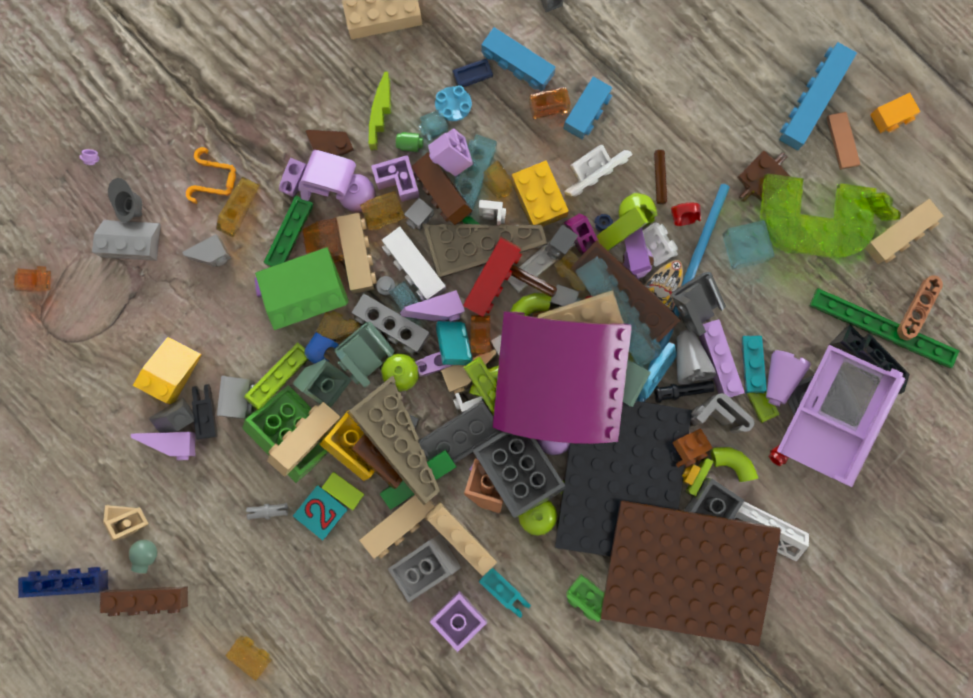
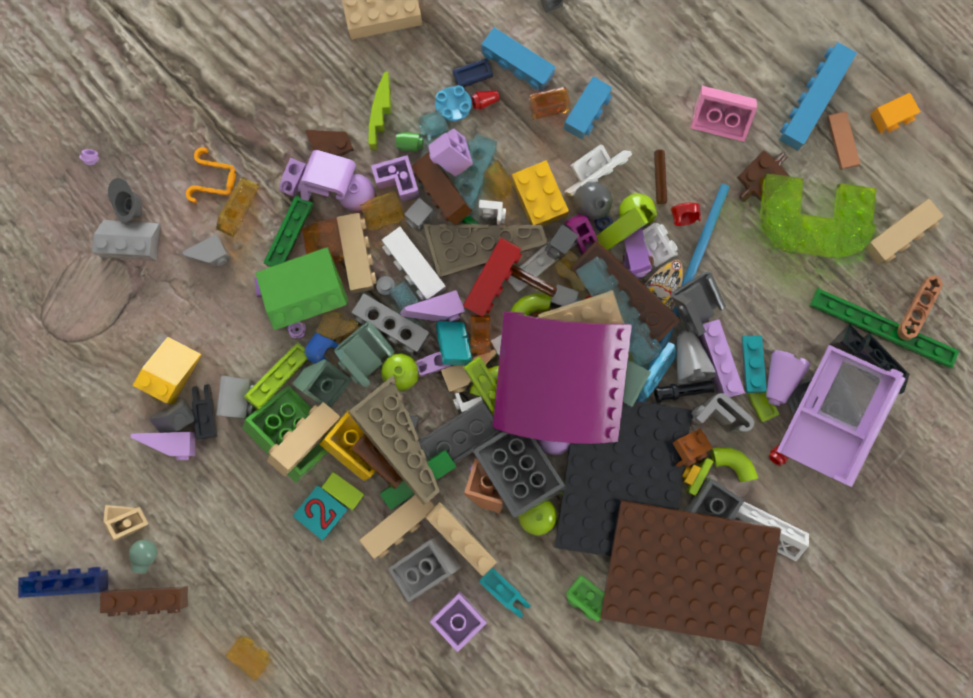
clear orange brick [14,266,51,292] -> none
light grey pin [246,503,288,520] -> none
clear light blue brick [722,220,775,270] -> none
clear neon green slope [865,192,901,221] -> none
none -> lavender plate [288,321,307,339]
none -> red cone [471,90,500,110]
none -> dark grey cylinder [573,181,612,220]
none -> bright pink slope [690,86,757,142]

